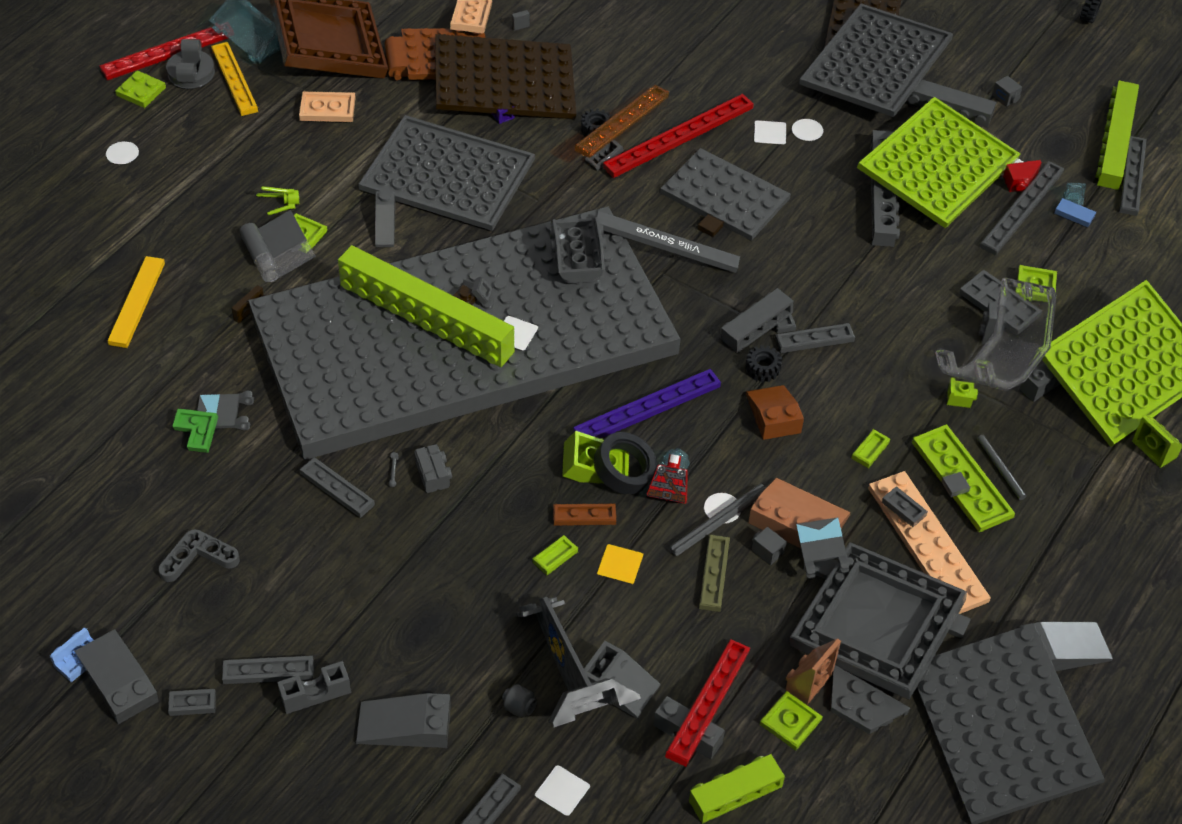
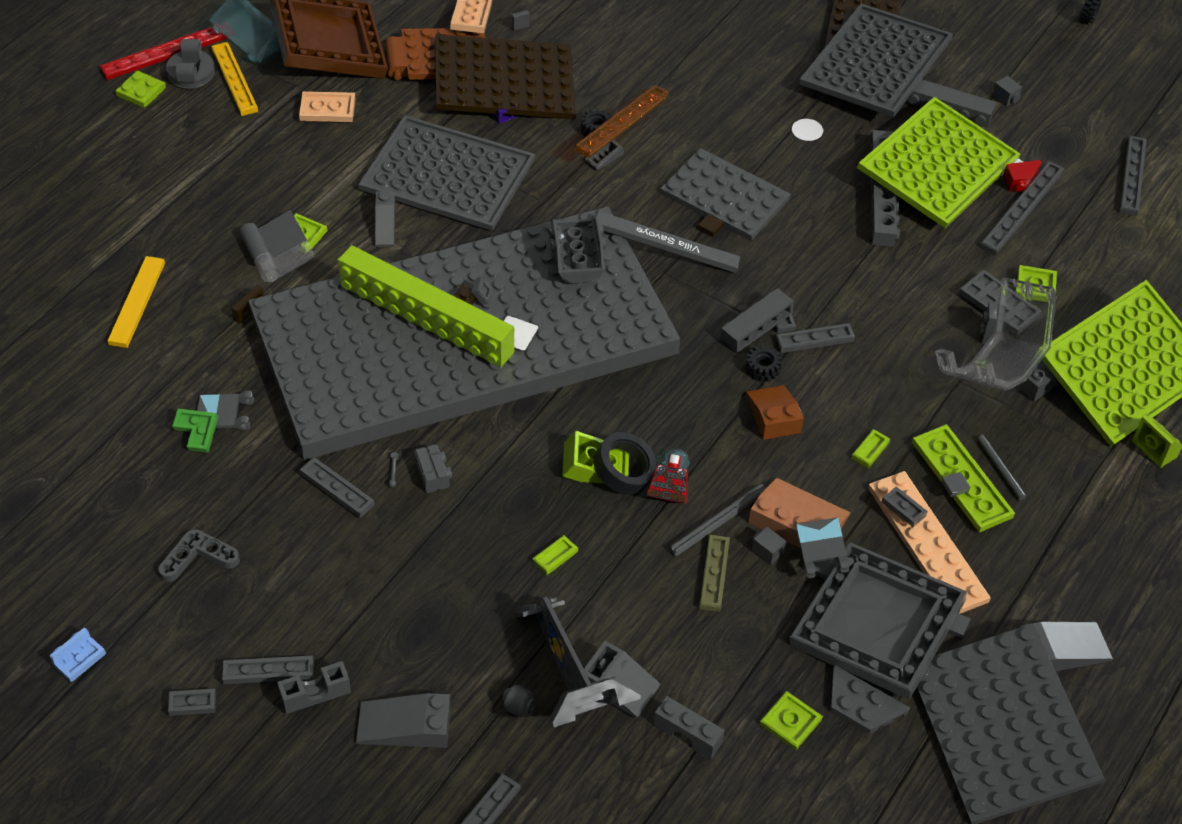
dark grey slope [75,629,159,724] -> none
white sticker [106,141,139,164] -> none
lime plant [256,186,299,215] -> none
white sticker [535,765,590,816] -> none
dark orange tile [553,504,616,526] -> none
dark purple plate [573,369,721,439] -> none
yellow sticker [597,544,643,584] -> none
red plate [603,94,754,178] -> none
red tile [665,639,750,767] -> none
lime brick [689,754,785,824] -> none
white sticker [704,493,741,523] -> none
white sticker [754,121,786,144] -> none
nougat slope [786,638,841,705] -> none
lime brick [947,378,978,408] -> none
medium blue tile [1055,198,1096,227] -> none
clear light blue slope [1063,183,1086,205] -> none
lime brick [1095,80,1139,190] -> none

